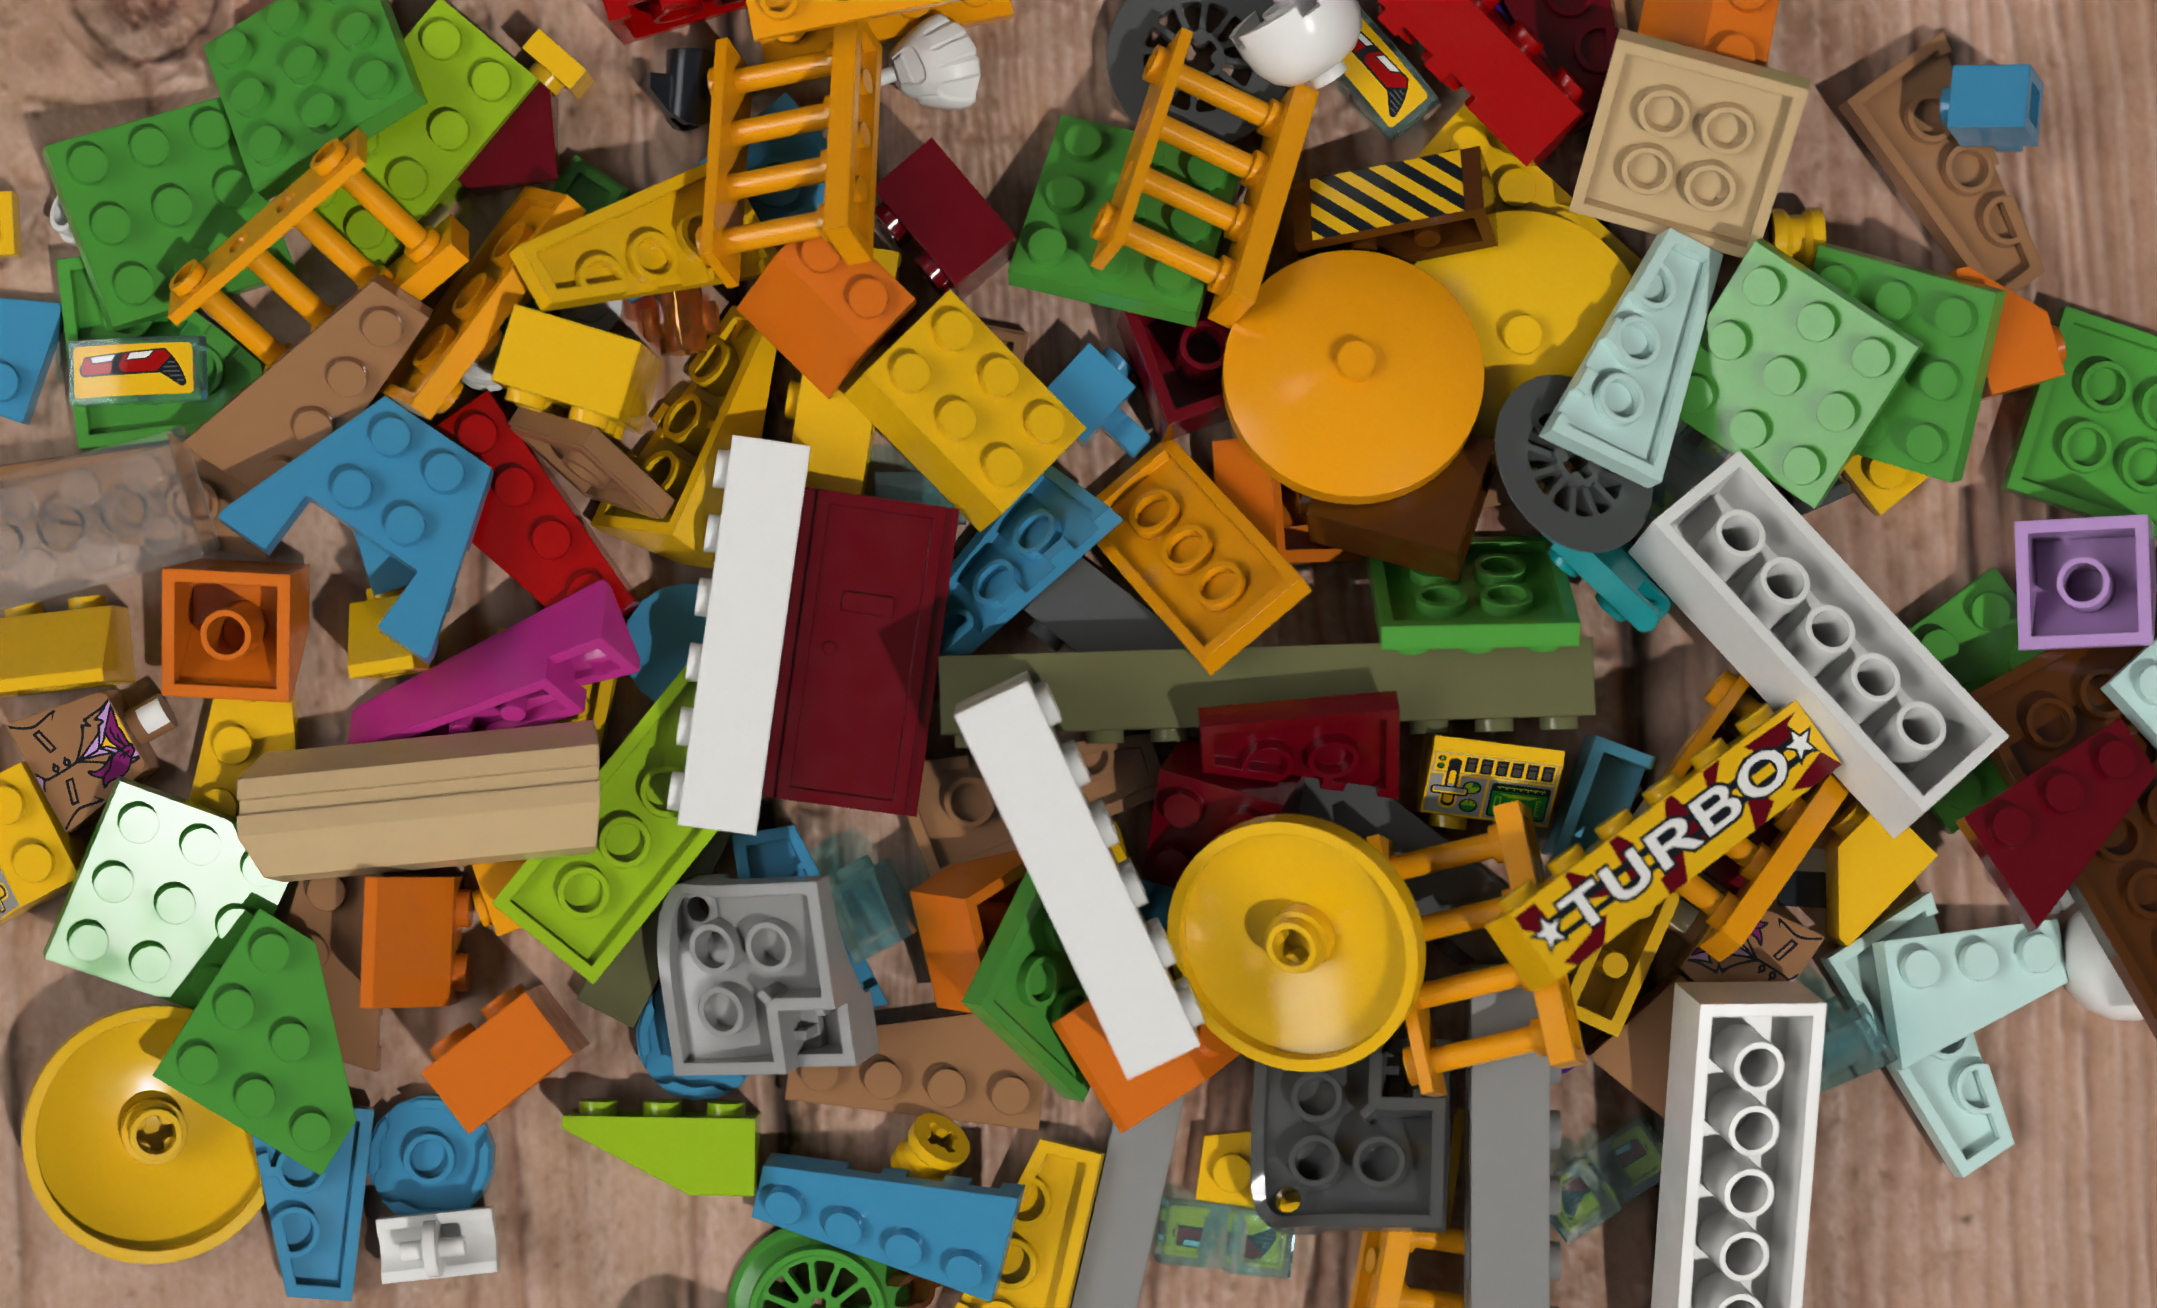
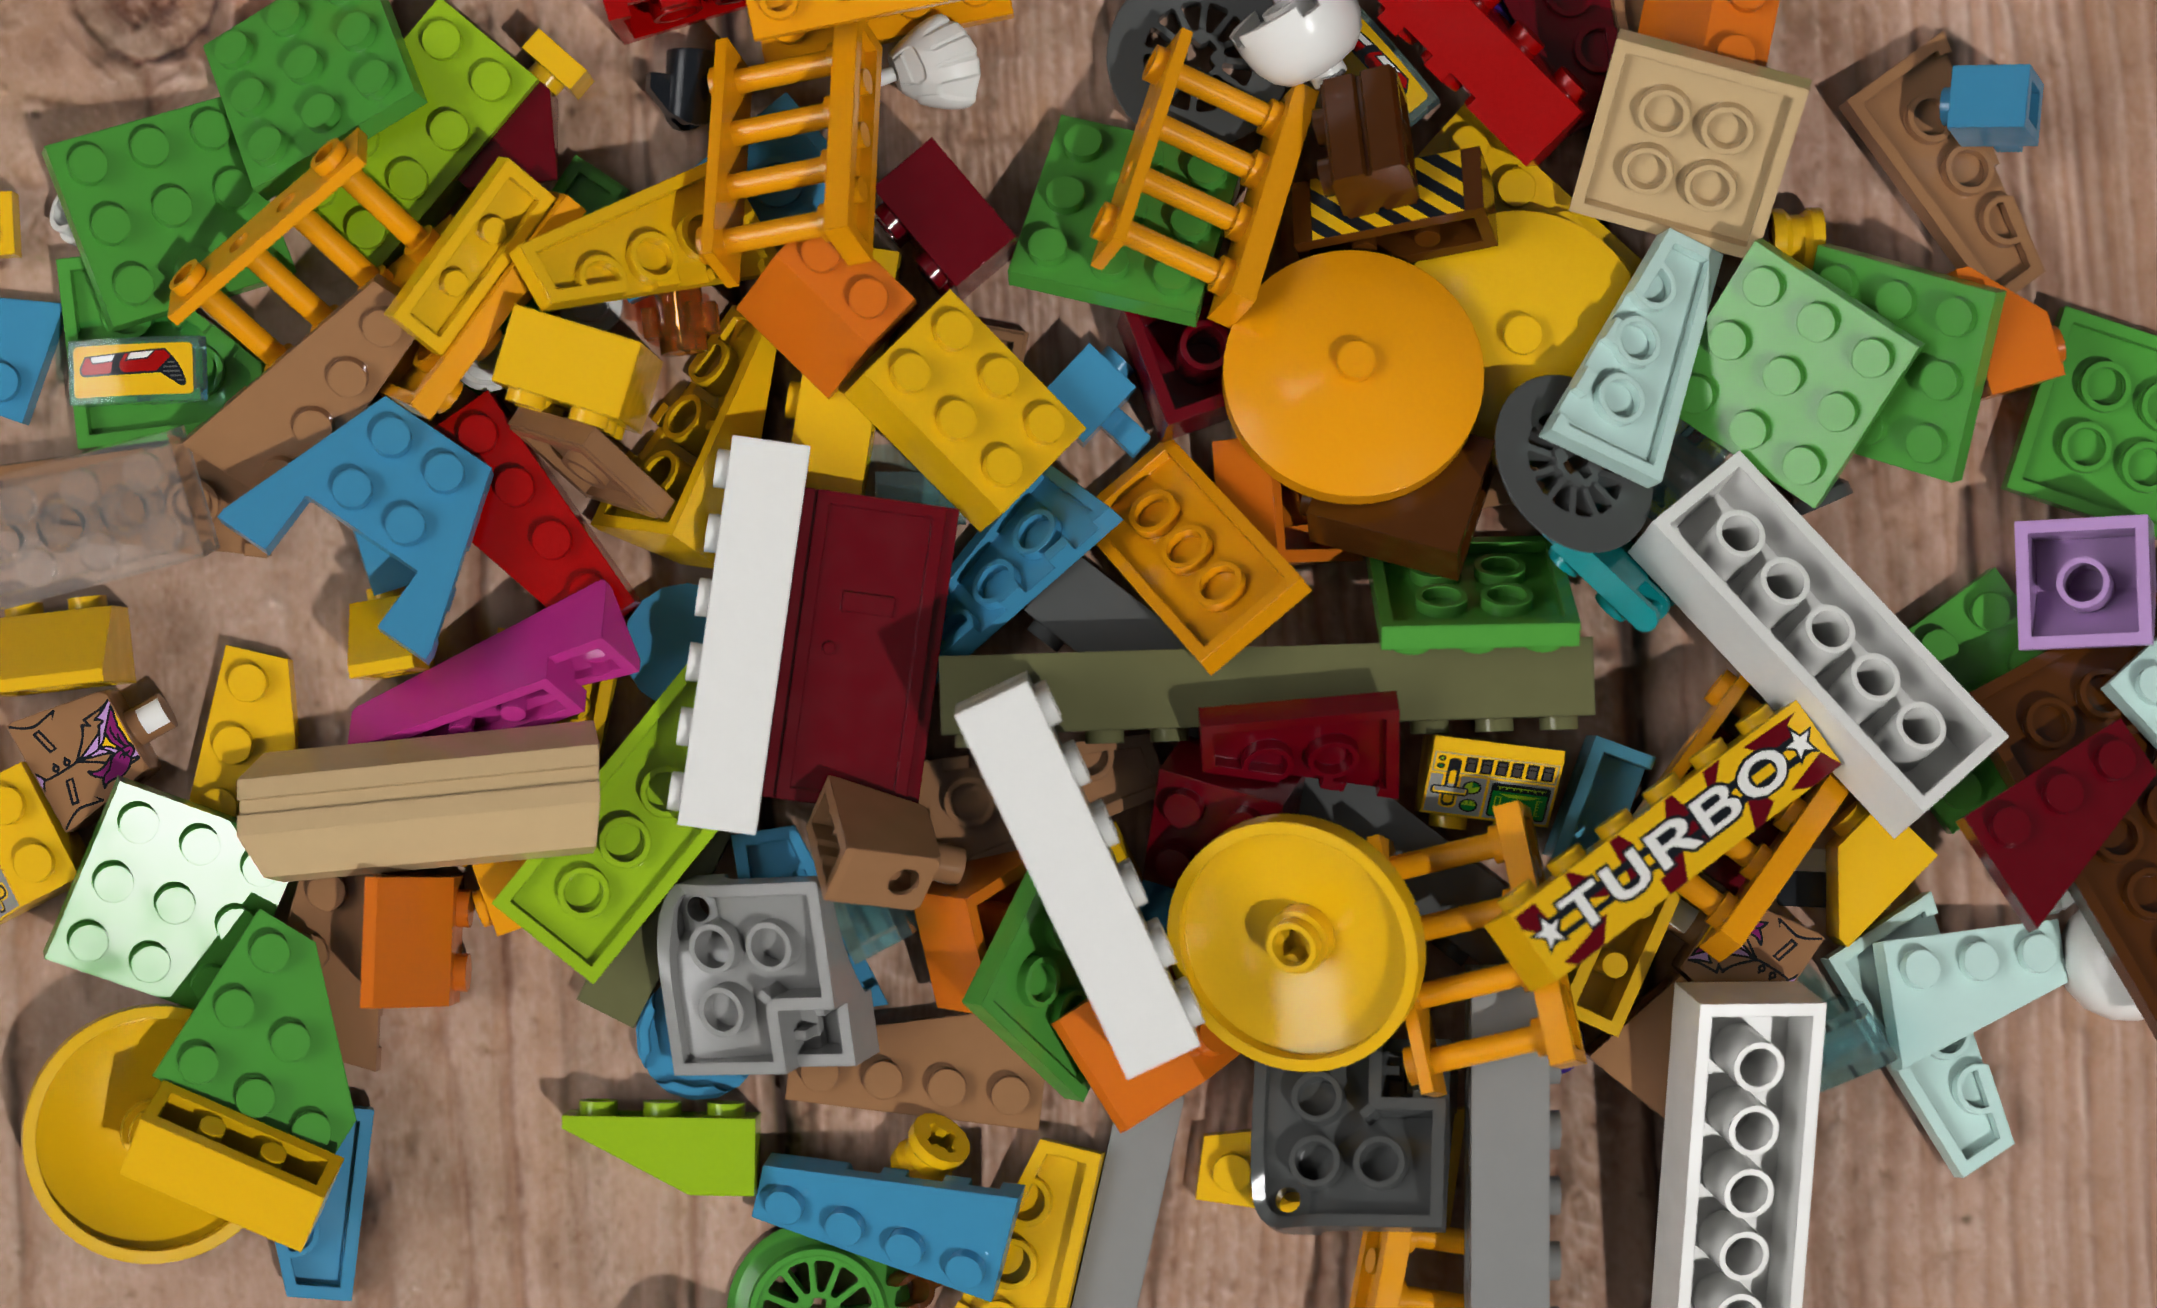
orange slope [161,558,310,703] -> none
dark azure tile [367,1094,496,1215] -> none
white hips [376,1205,500,1284] -> none
orange brick [421,983,590,1134] -> none
clear light blue slope [1154,1196,1295,1279] -> none
clear light blue slope [1550,1113,1663,1244] -> none
yellow plate [1841,454,1930,517] -> none
none -> yellow brick [119,1080,345,1252]
none -> yellow plate [384,156,557,356]
none -> medium nougat torso [806,775,966,910]
none -> reddish brown brick [1312,64,1420,219]

